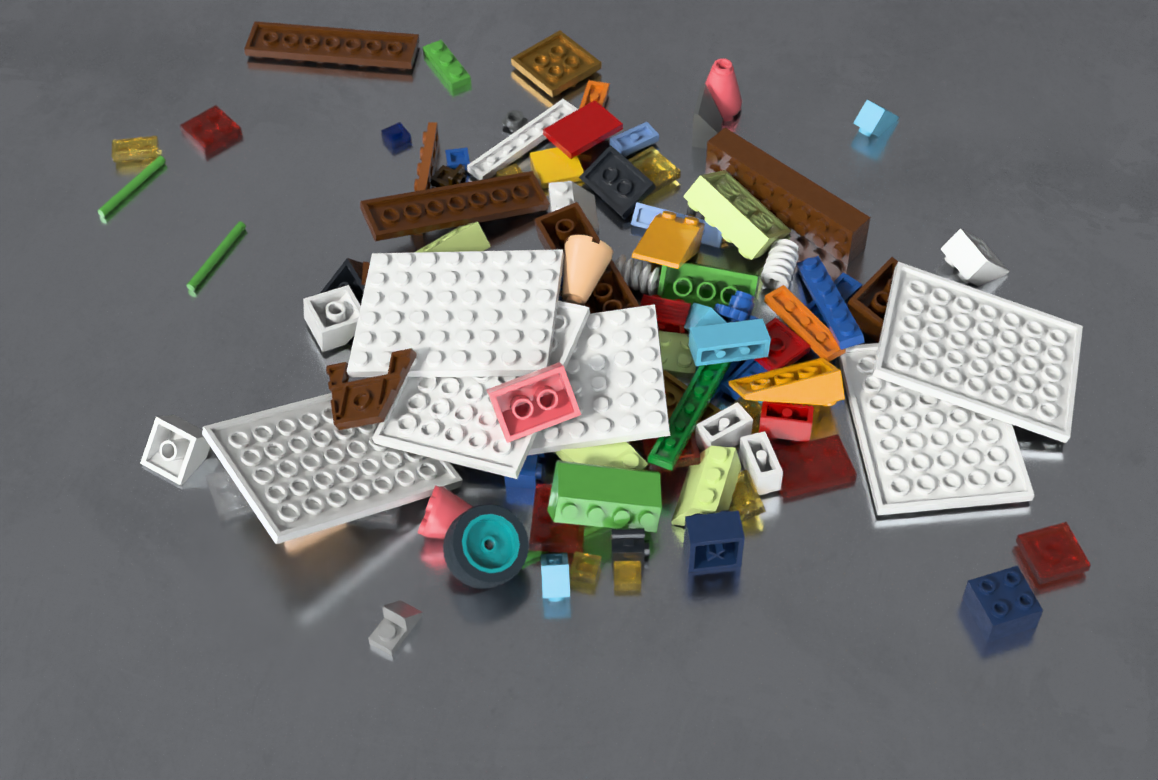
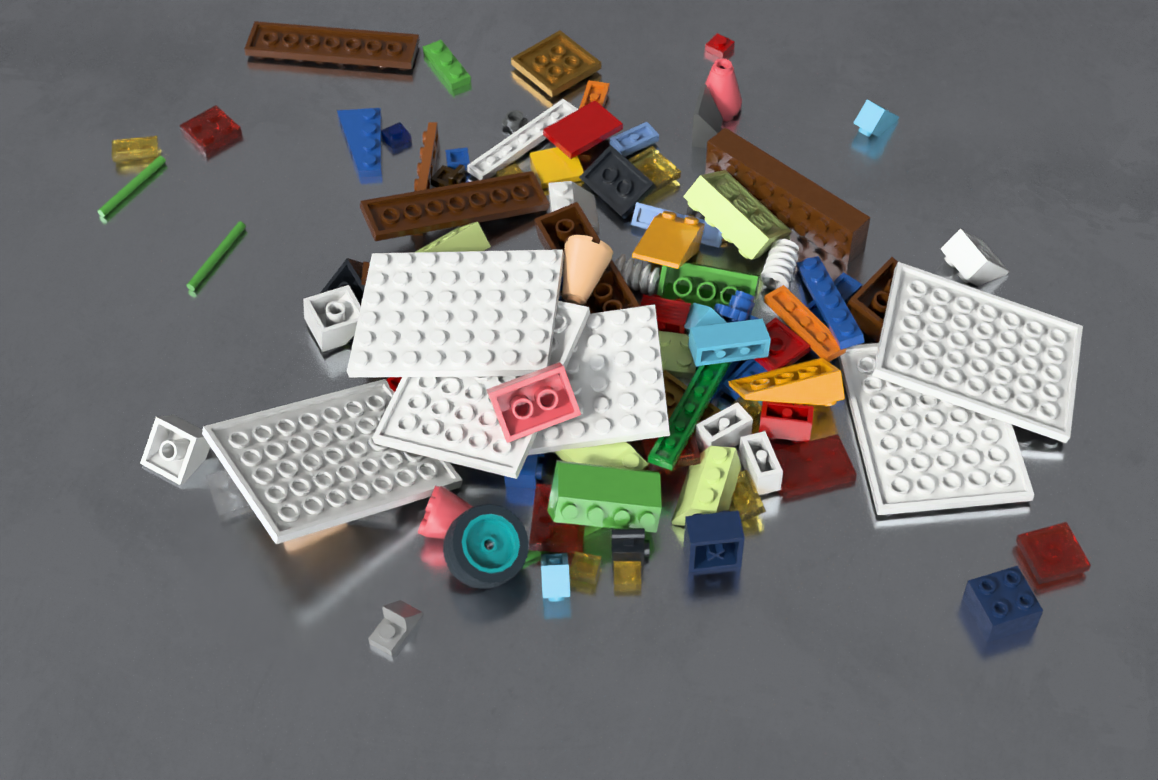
reddish brown wing [326,348,417,430] -> none
none -> blue wing [337,108,382,177]
none -> red plate [705,33,735,58]

